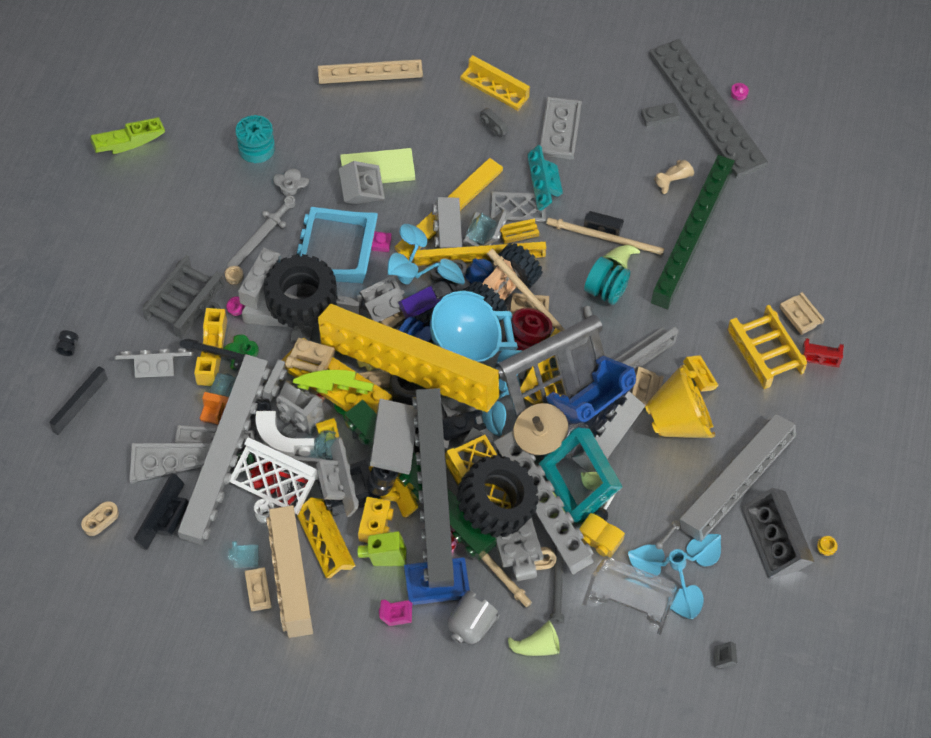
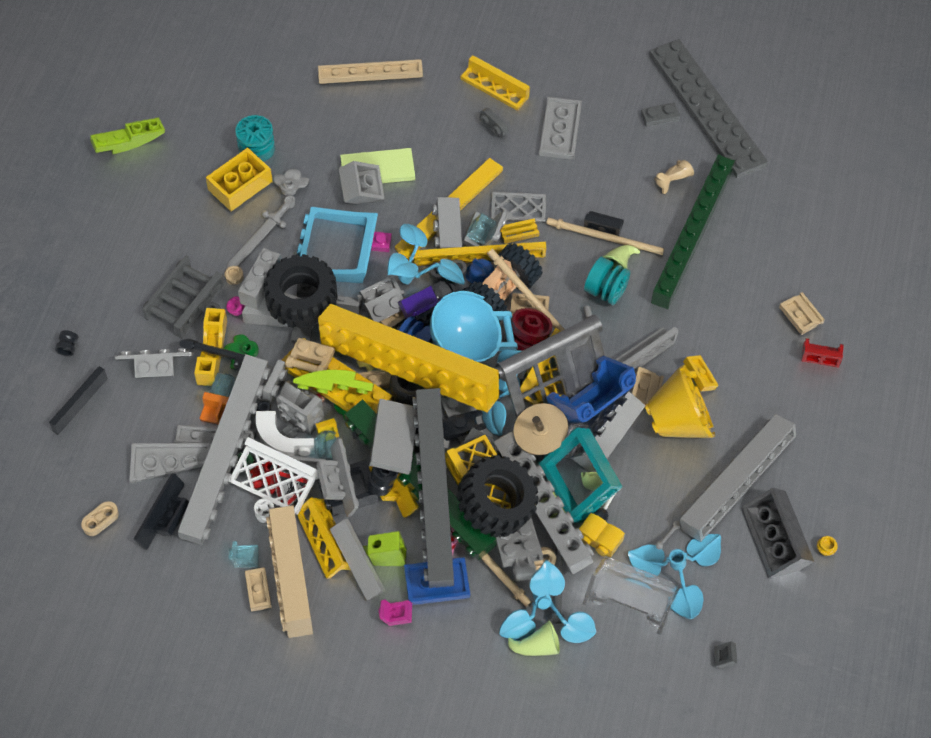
yellow brick [358,497,394,543] -> none
light grey cylinder [447,591,500,644] -> none
teal bracket [527,145,563,211] -> none
yellow fence [727,304,807,389] -> none
dark pink tile [731,83,749,100] -> none
none -> yellow brick [206,148,273,211]
none -> light grey tile [330,518,385,601]
none -> medium azure plant [499,560,597,643]

